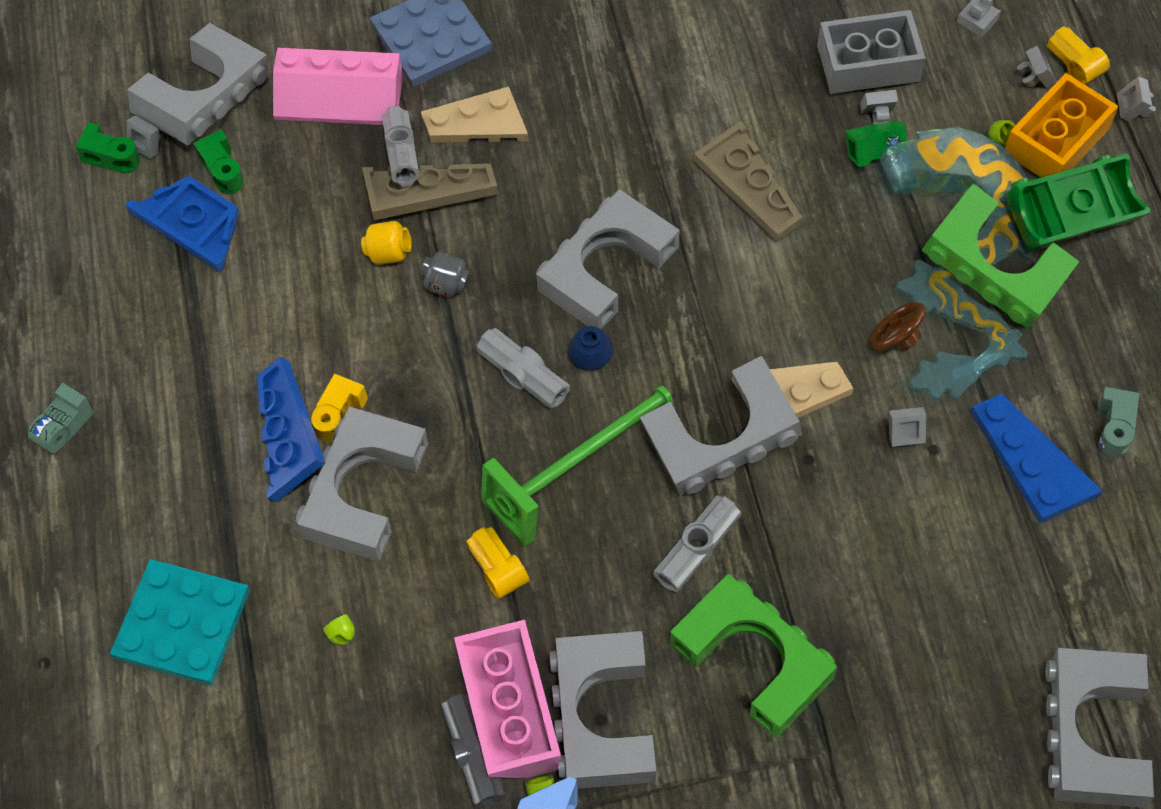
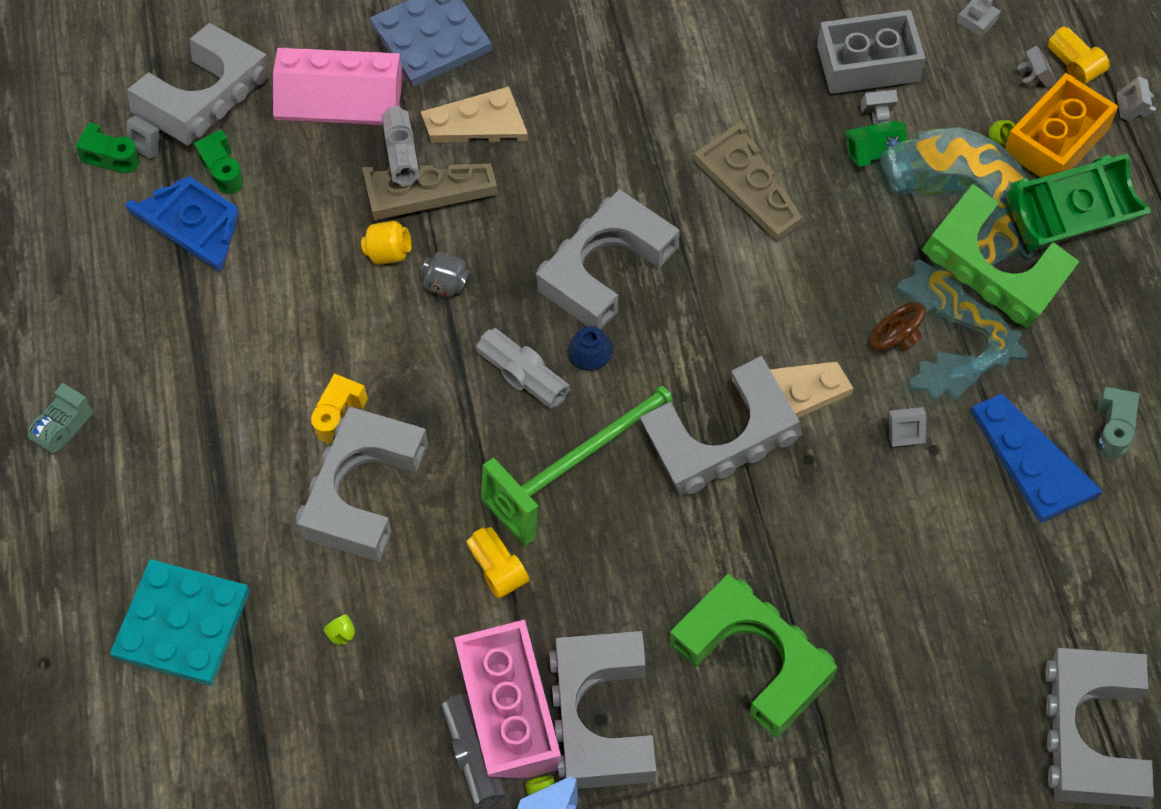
blue wing [257,357,325,502] -> none
light grey piece [653,495,741,593] -> none

